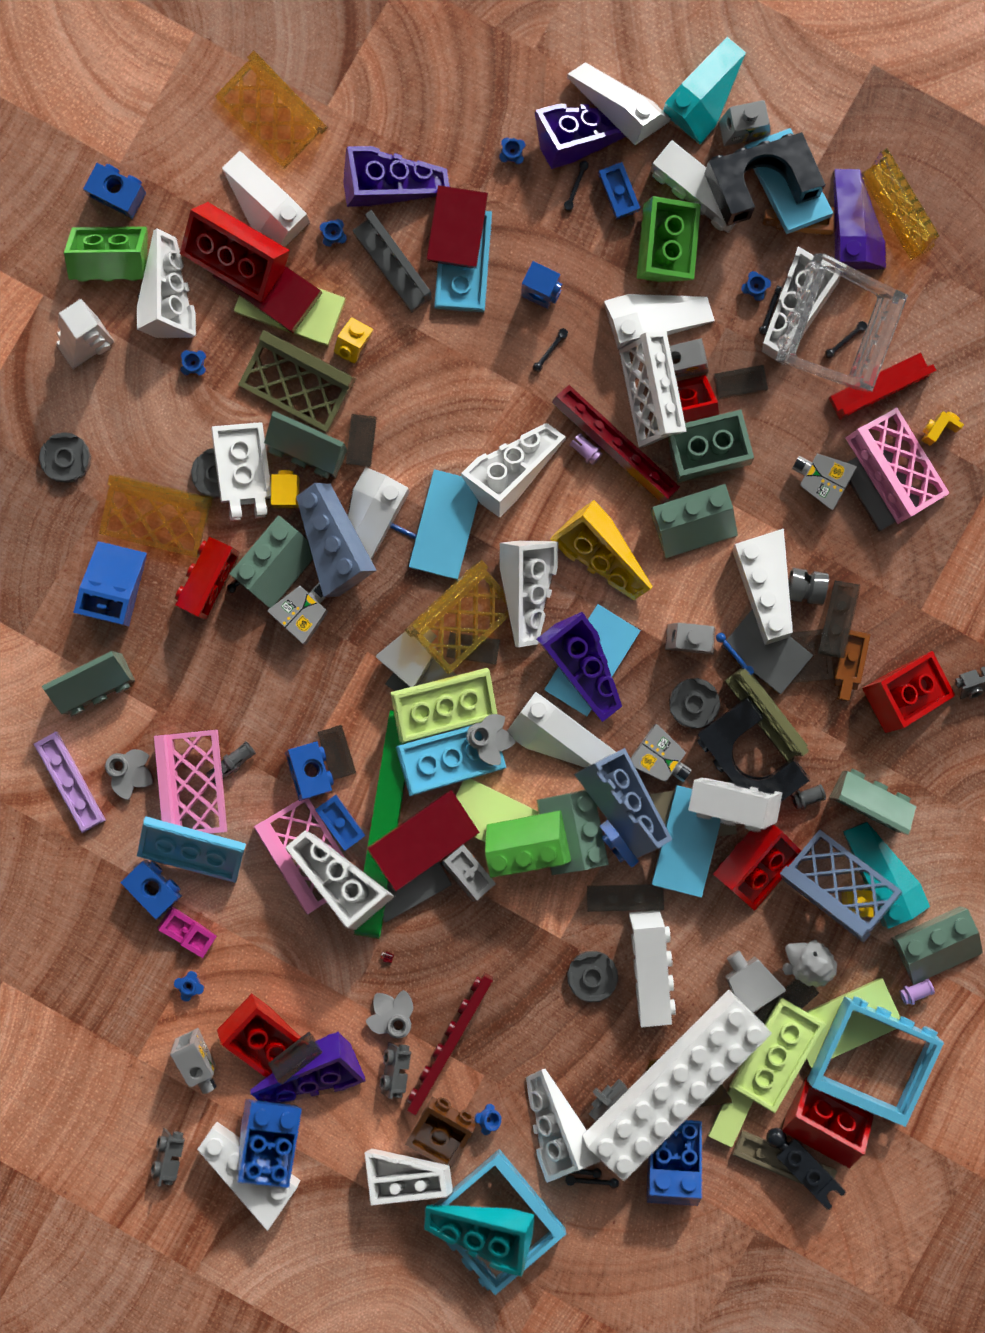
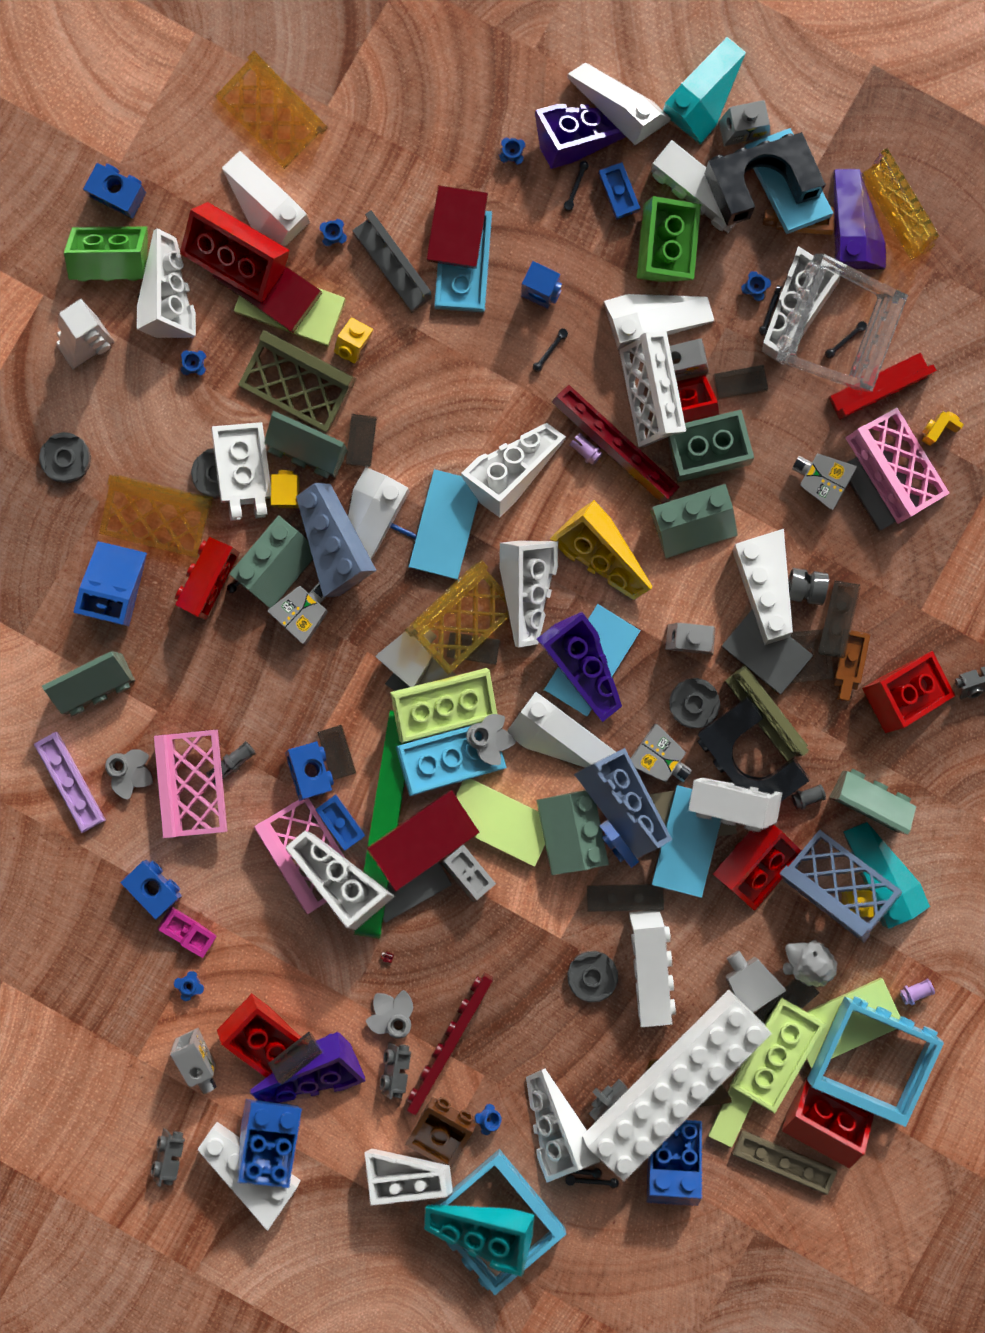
medium azure tile [137,816,246,883] -> none
dark purple wedge [343,146,450,207] -> none
bright green slope [485,810,571,878] -> none
blue hinge [716,633,754,675] -> none
black plate [766,1128,846,1210] -> none
sand green slope [891,906,983,985] -> none

